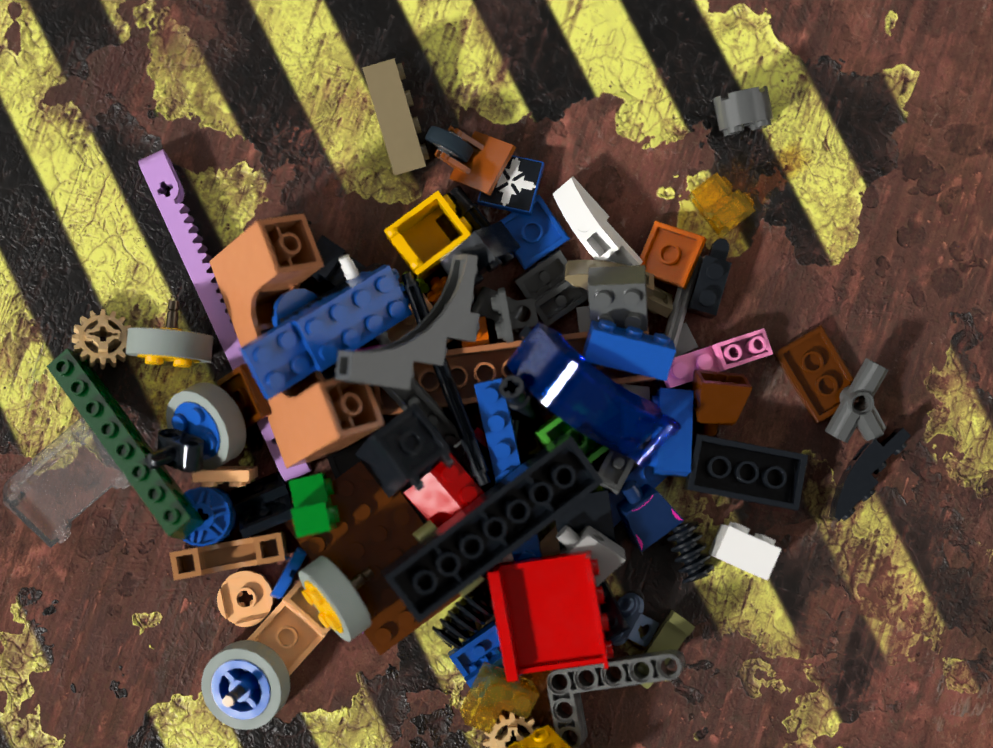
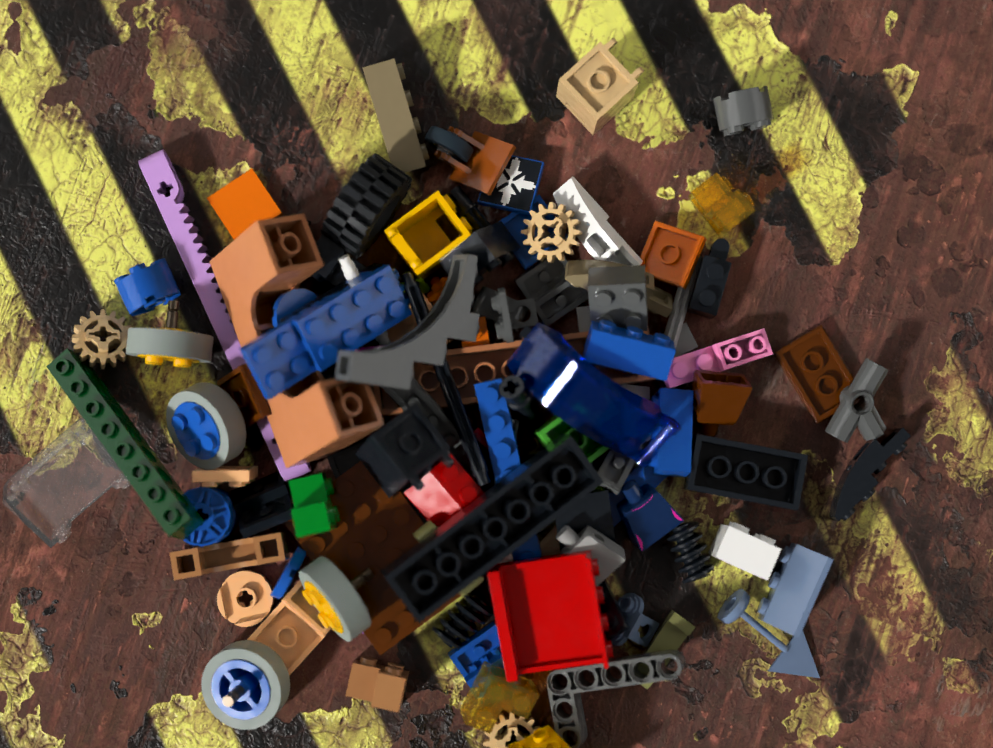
black beam [144,428,204,473] -> none
none -> blue brick [114,258,181,316]
none -> orange tile [207,168,283,240]
none -> black tyre [321,153,412,259]
none -> medium nougat brick [346,656,409,713]
none -> tan gear [521,202,582,263]
none -> tan container [556,38,645,135]
none -> sand blue piece [717,589,820,678]
none -> sand blue slope [757,543,833,638]

